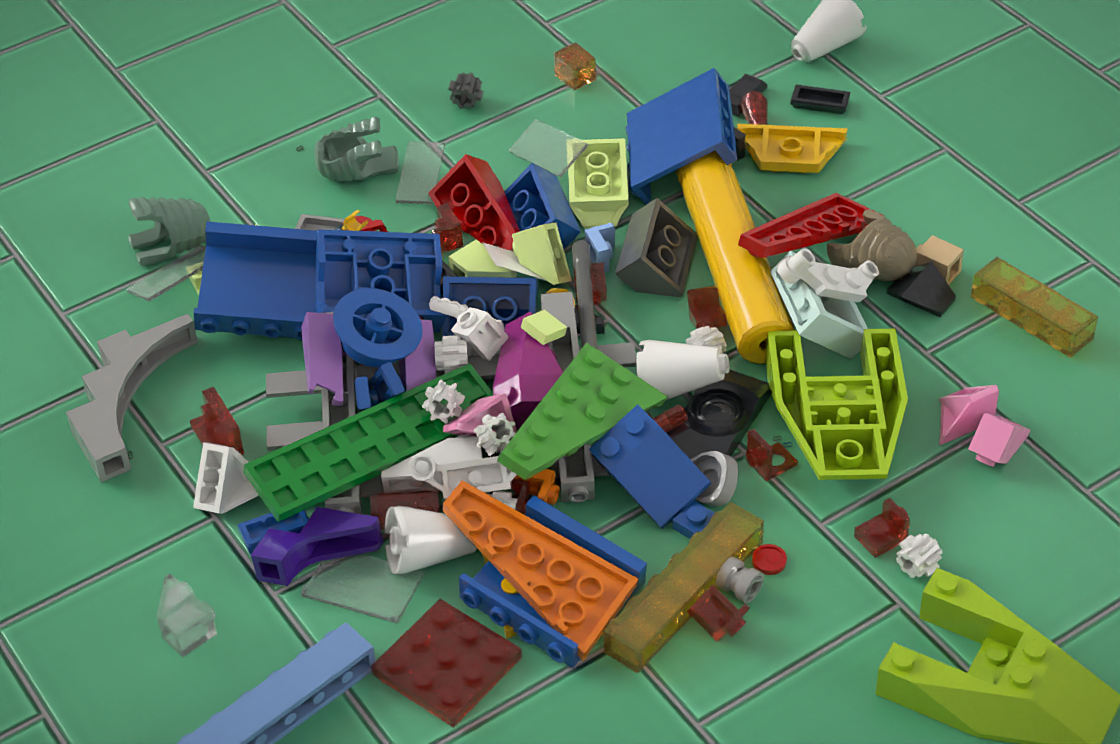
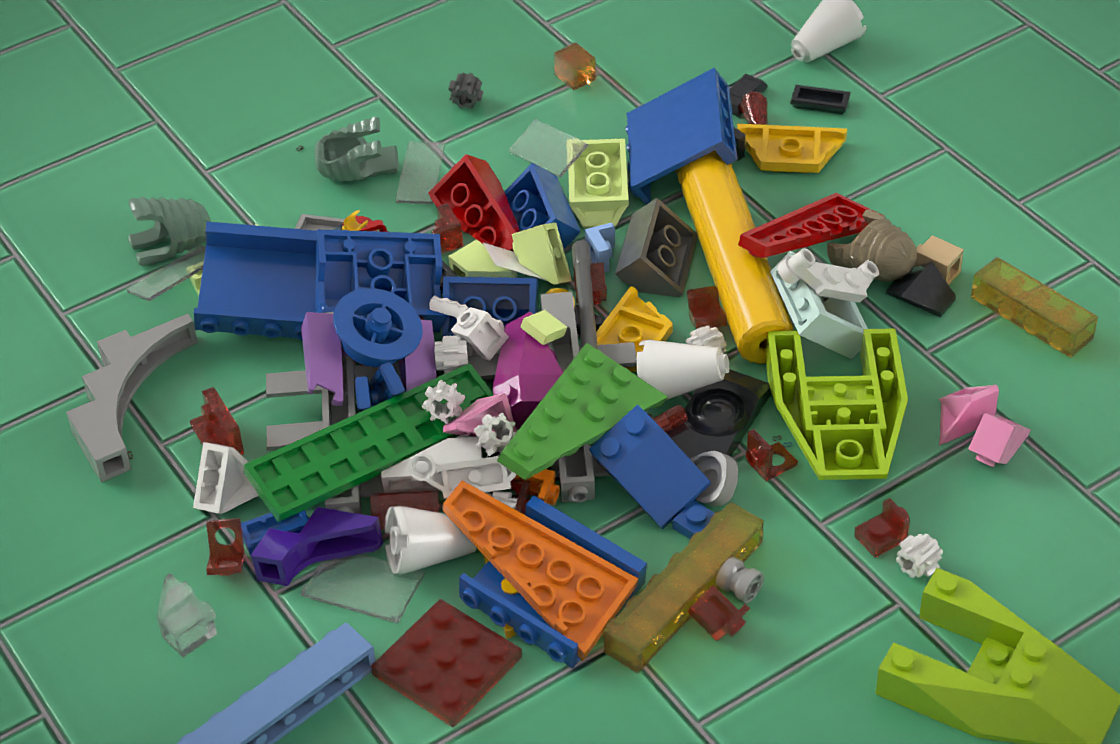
red piece [752,544,787,575] -> none
none -> clear red bracket [206,518,245,576]
none -> yellow wing [596,286,673,372]

